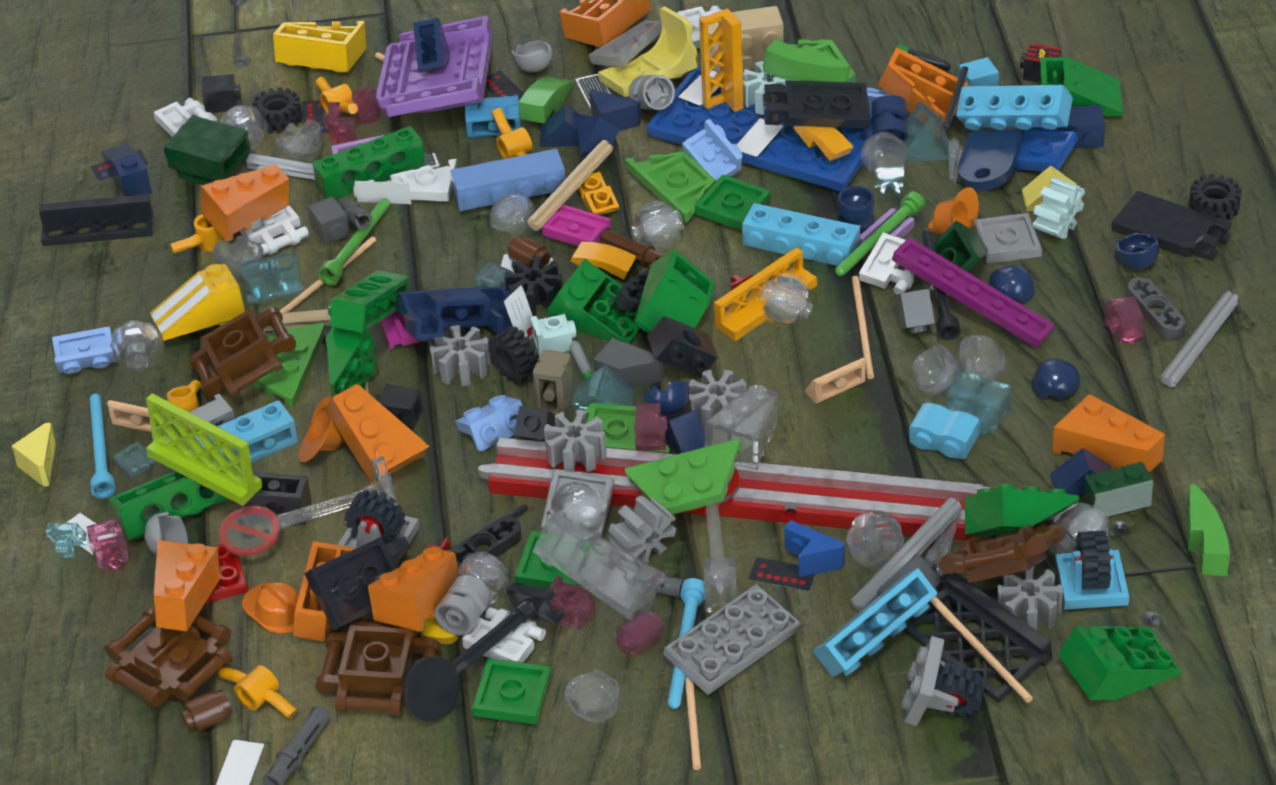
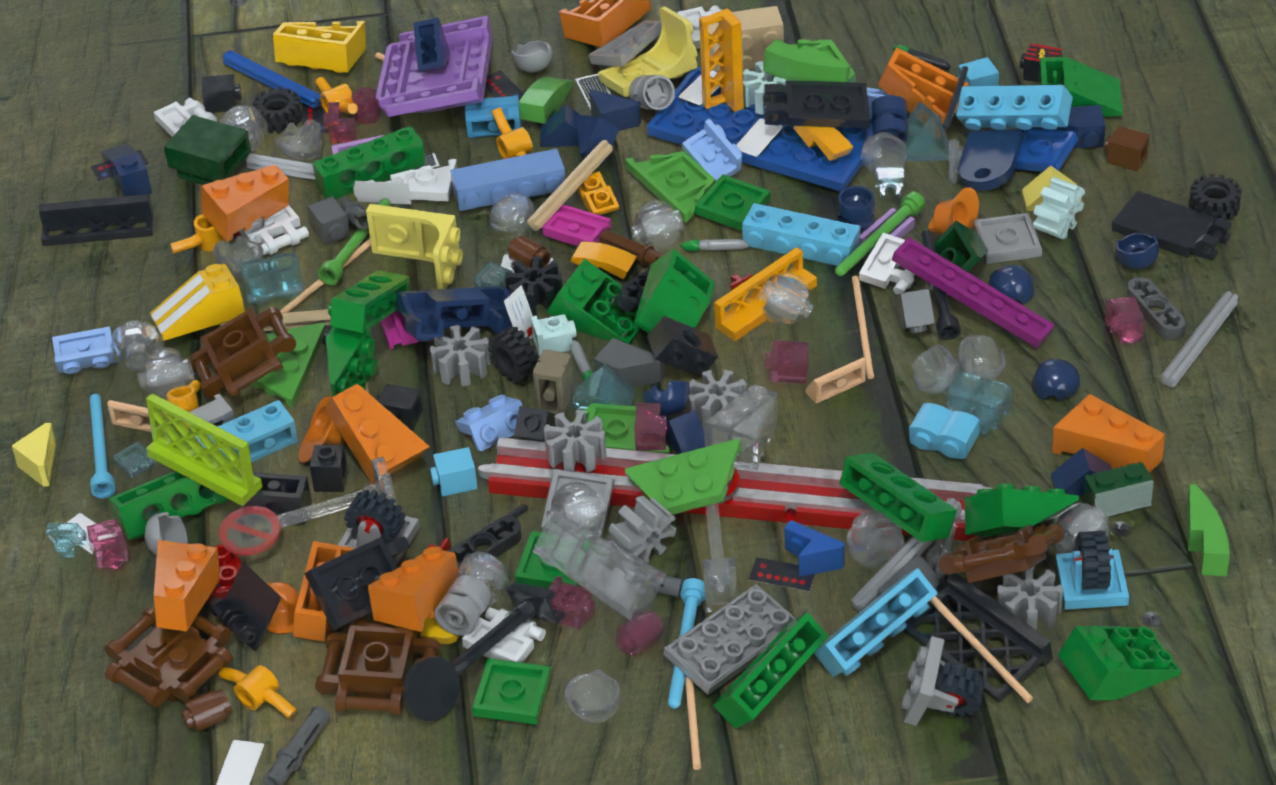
none -> clear plant [138,347,195,401]
none -> black hinge [209,563,281,651]
none -> blue axle [222,50,321,109]
none -> black brick [310,445,348,492]
none -> light yellow bracket [366,204,463,289]
none -> medium azure brick [430,447,478,497]
none -> light grey piece [680,239,749,252]
none -> green brick [713,612,829,729]
none -> clear pink brick [765,340,809,384]
none -> green brick [839,452,957,542]
none -> reddish brown brick [1104,126,1150,172]

